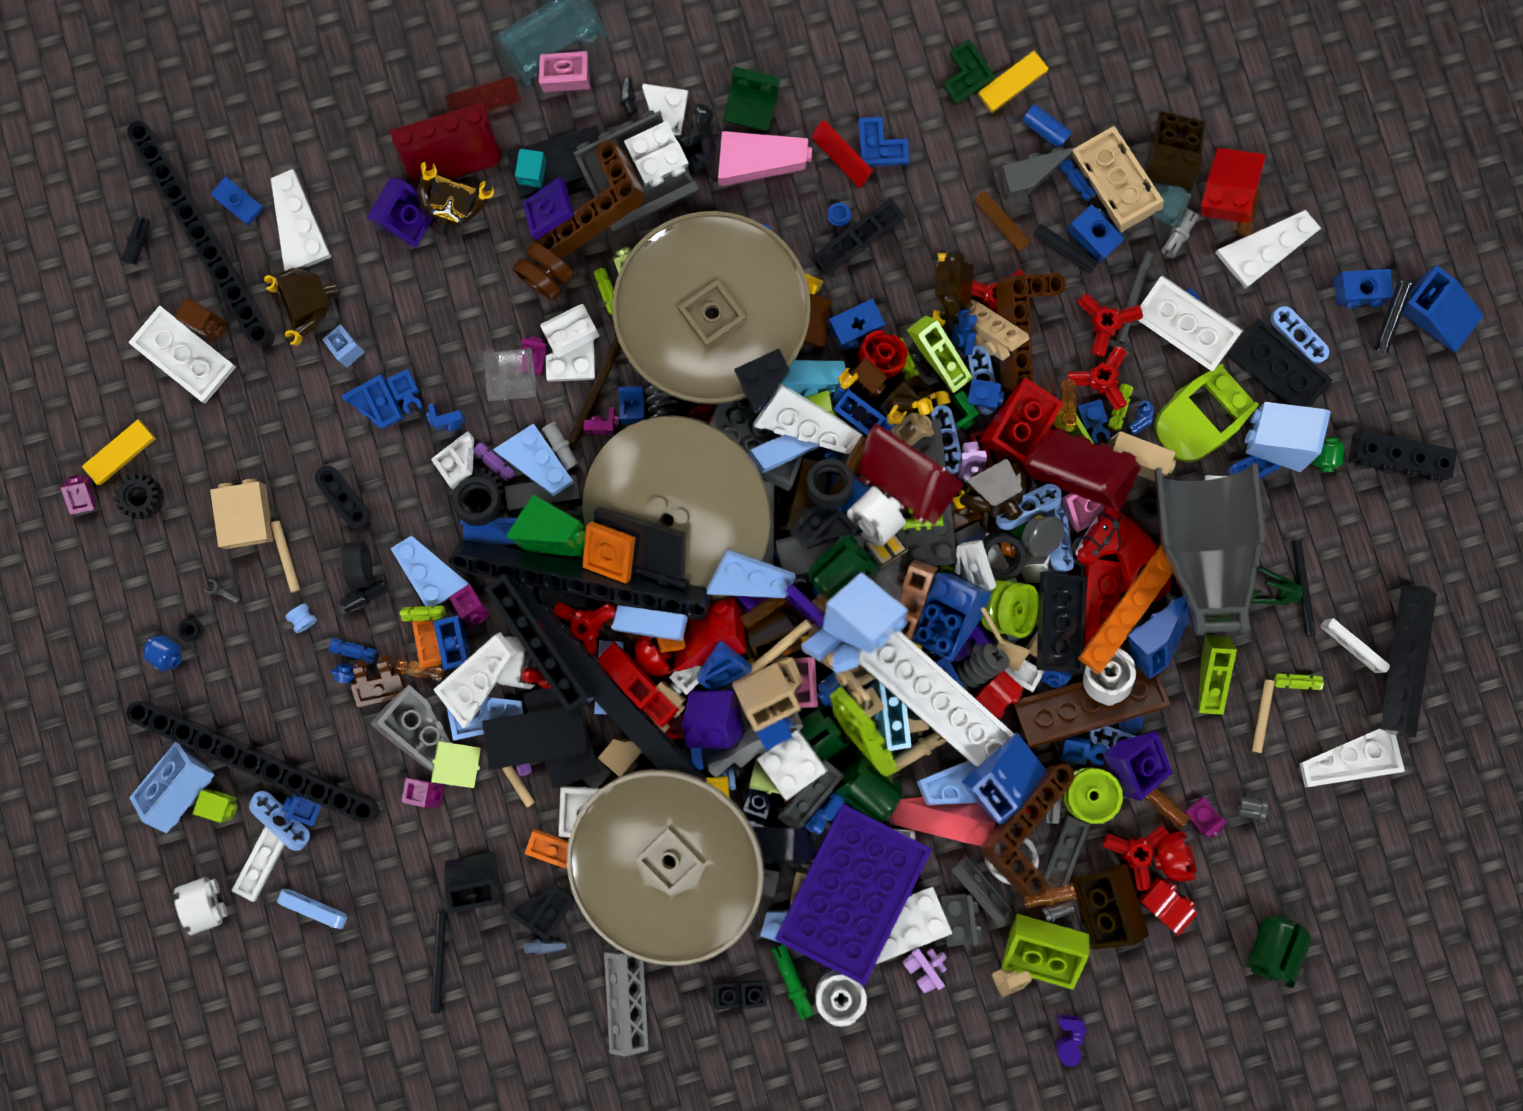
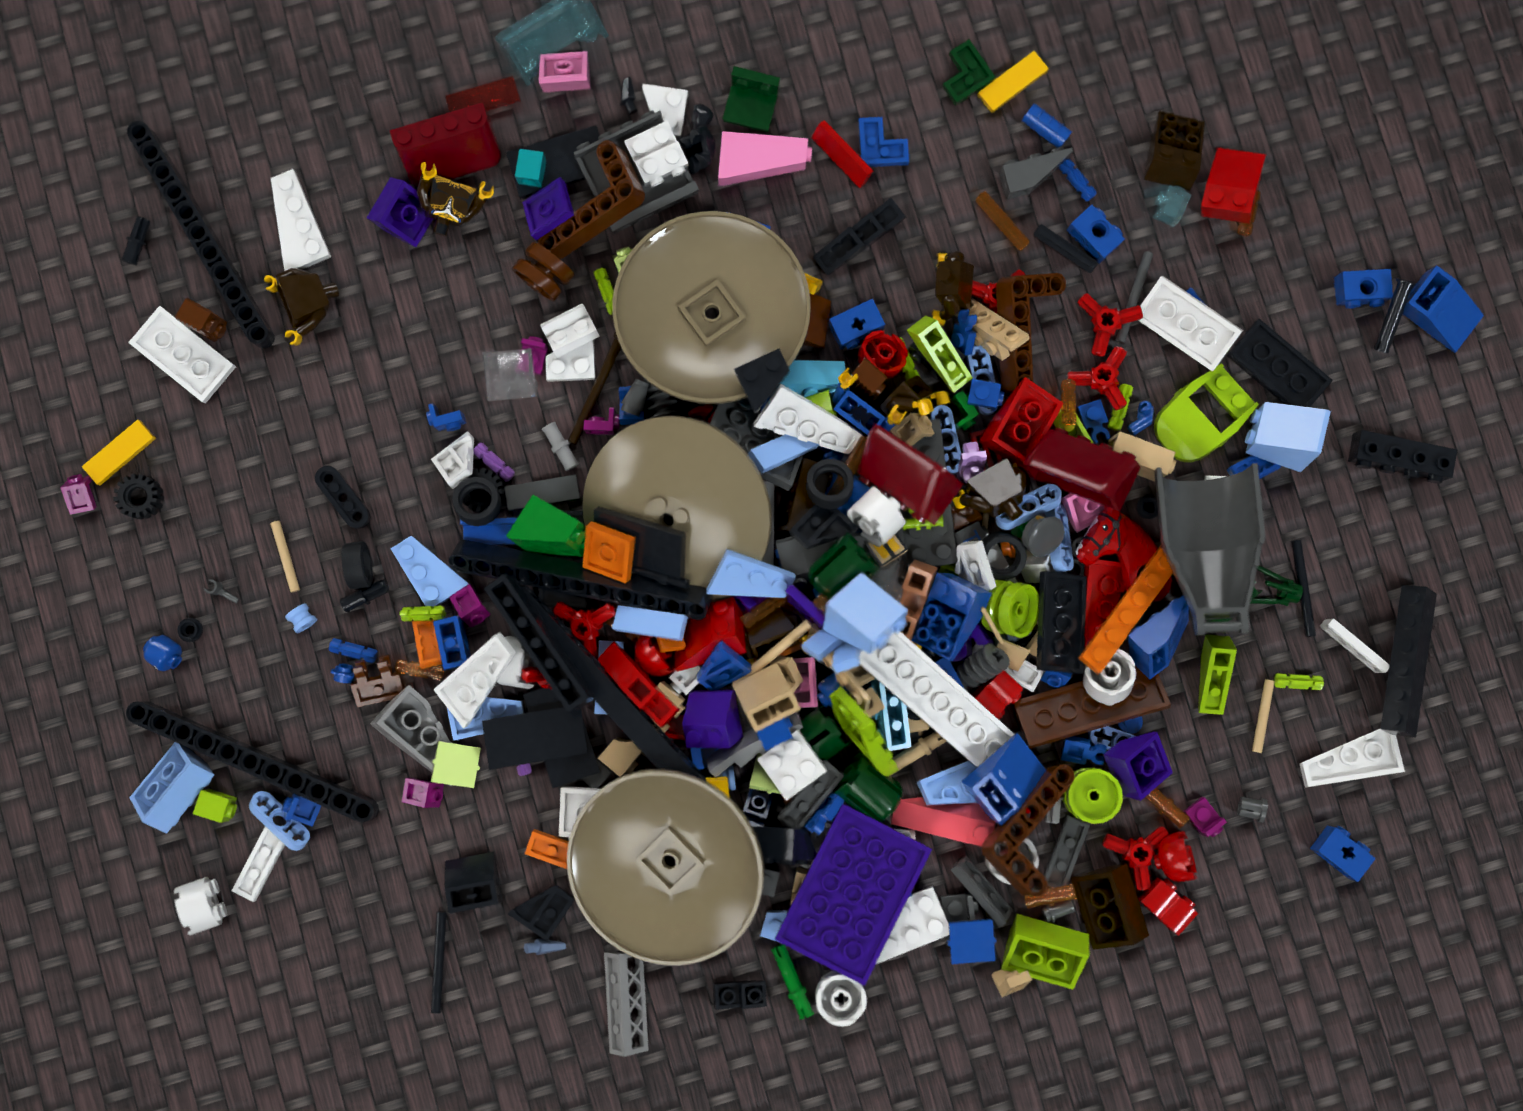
blue plate [210,176,264,226] -> none
tan brick [210,479,274,549] -> none
light blue beam [277,889,348,929] -> none
light blue slope [322,324,365,367] -> none
blue wing [341,374,404,429] -> none
blue plate [386,369,423,415] -> none
light blue wing [493,423,573,496] -> none
tan bar [502,767,535,808] -> none
blue plate [827,203,851,227] -> none
lavender hips [902,948,947,994] -> none
dark purple leg [1055,1014,1087,1067] -> none
tan piece [1072,126,1164,233] -> none
light grey pin [1161,210,1199,258] -> none
white wing [1215,210,1321,289] -> none
dark green cylinder [1245,916,1312,988] -> none
light blue beam [1270,306,1329,365] -> none
green head [1311,437,1345,472] -> none
none -> dark grey cone [621,379,649,417]
none -> blue piece [947,919,997,964]
none -> blue brick [1310,825,1376,882]

